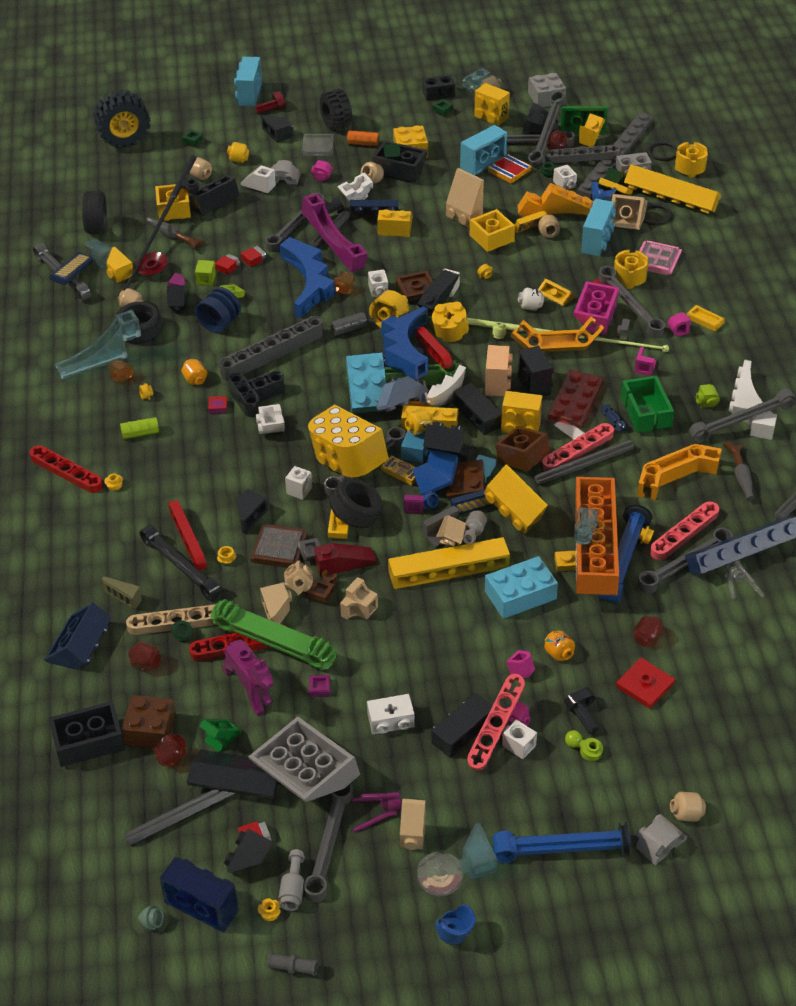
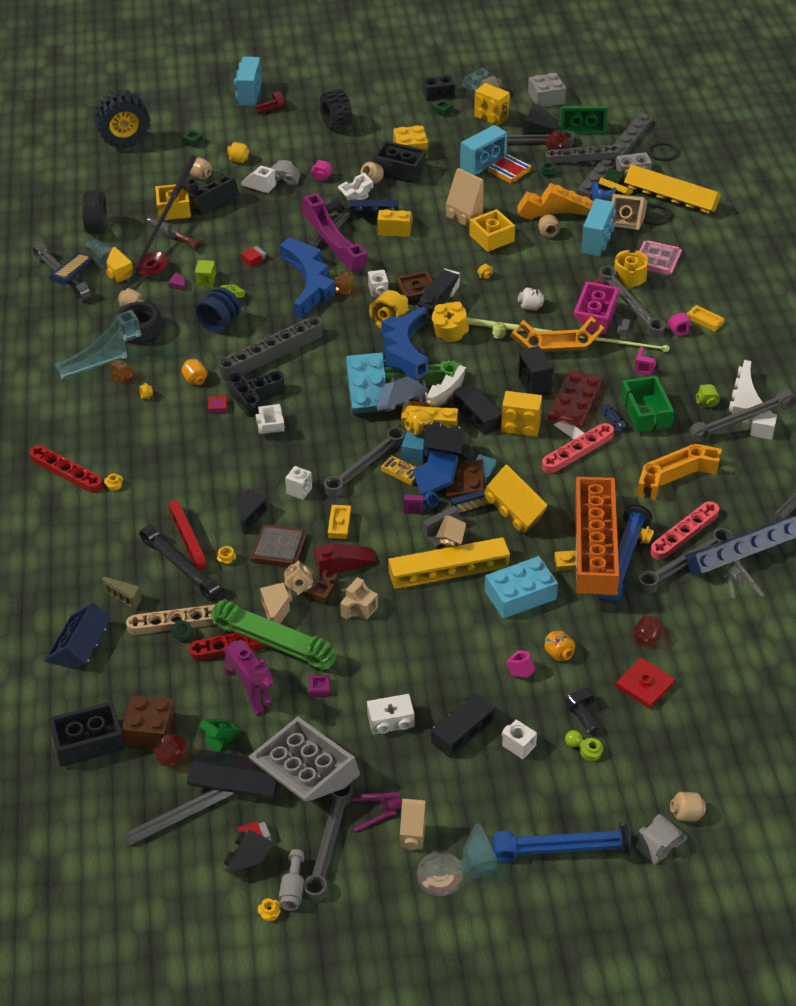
lime axle [120,417,159,439] -> none
clear red head [128,641,161,672] -> none
sand green plate [138,906,163,930] -> none
clear blue brick [159,856,239,933] -> none
black slope [167,286,189,311] -> none
red piece [215,254,240,275] -> none
black slope [261,115,293,143] -> none
dark grey piece [265,193,324,252] -> none
dark grey pin [267,952,318,976] -> none
flat silver plate [298,538,321,562] -> none
clear tile [302,134,334,156] -> none
yellow brick [308,405,389,477] -> none
dark grey axle [330,312,367,336] -> none
black tyre [330,479,383,528] -> none
orange axle [347,130,379,147] -> none
dark green slope [383,143,400,157] -> none
red beam [415,327,453,370] -> none
blue hair [435,904,476,945] -> none
light grey piece [463,511,487,544] -> none
coral beam [467,674,525,771] -> none
light nougat brick [485,345,513,397] -> none
reddish brown brick [495,426,550,471] -> none
dark pink plate [506,701,530,726] -> none
yellow tile [515,210,547,233] -> none
dark grey piece [528,91,567,168] -> none
dark grey axle [534,440,634,485] -> none
yellow slope [538,278,575,307] -> none
white brick [553,165,577,190] -> none
clear light blue leg [574,507,599,545] -> none
yellow slope [579,114,605,147] -> none
yellow brick [675,142,708,178] -> none
dark grey piece [723,442,754,501] -> none

